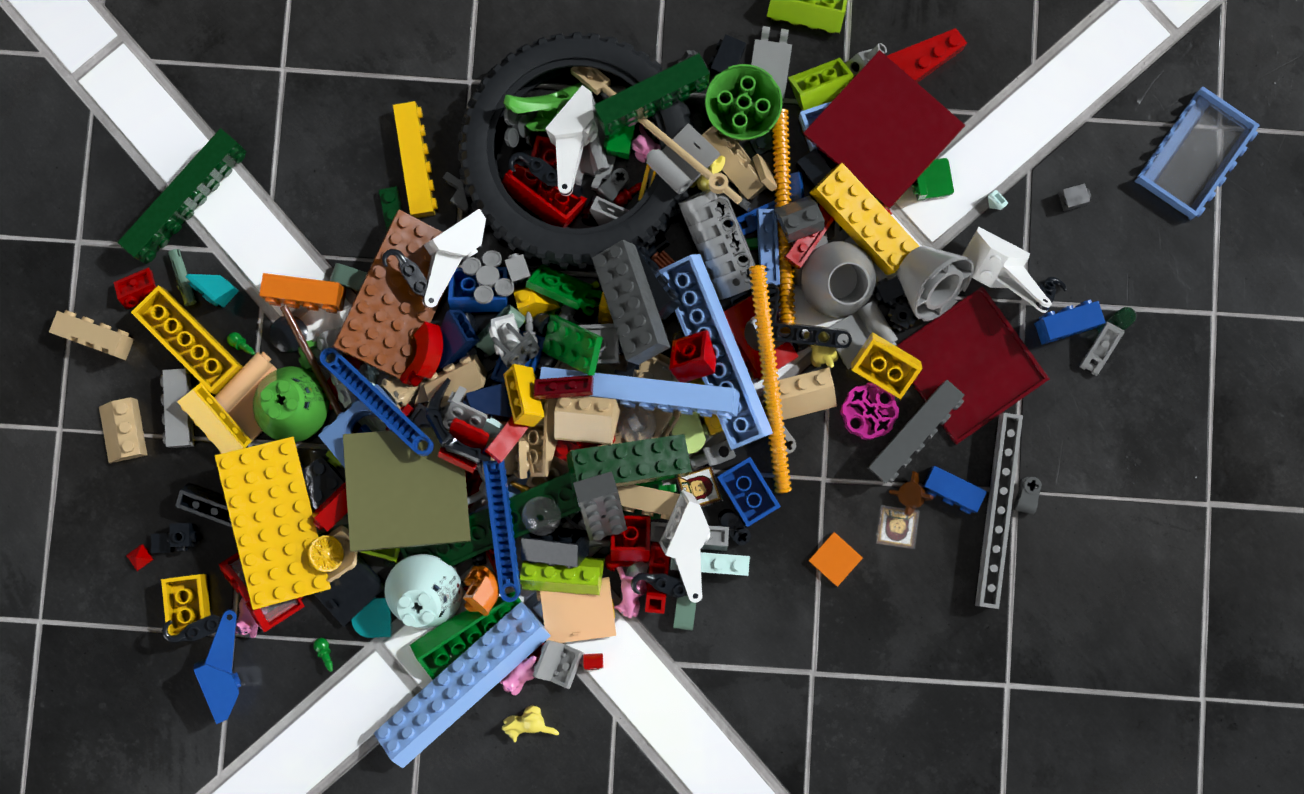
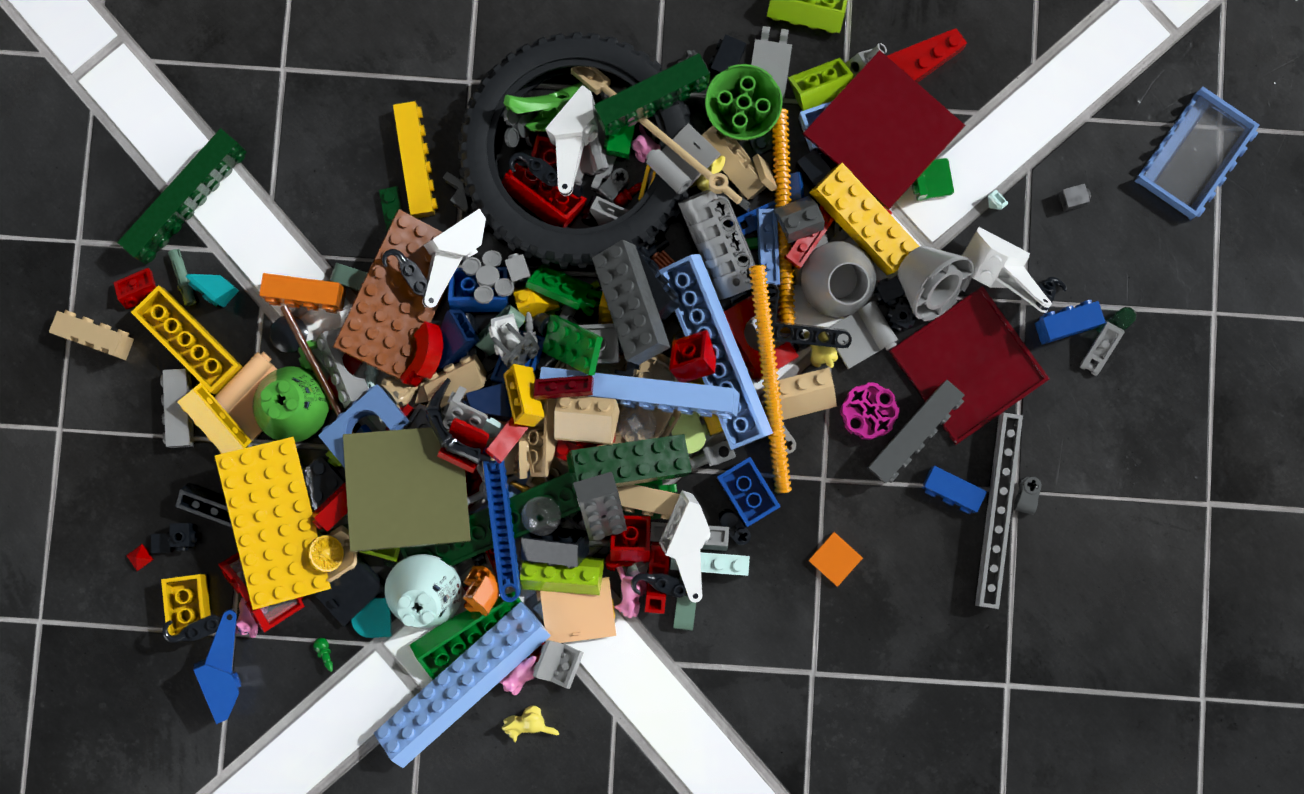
tan slope [99,397,147,463] -> none
green bar [227,332,255,355] -> none
blue gear [319,348,434,456] -> none
red brick [583,653,604,670] -> none
tile [676,465,723,508] -> none
yellow brick [851,332,922,399] -> none
clear tile [875,505,920,549] -> none
reddish brown piece [889,471,934,516] -> none

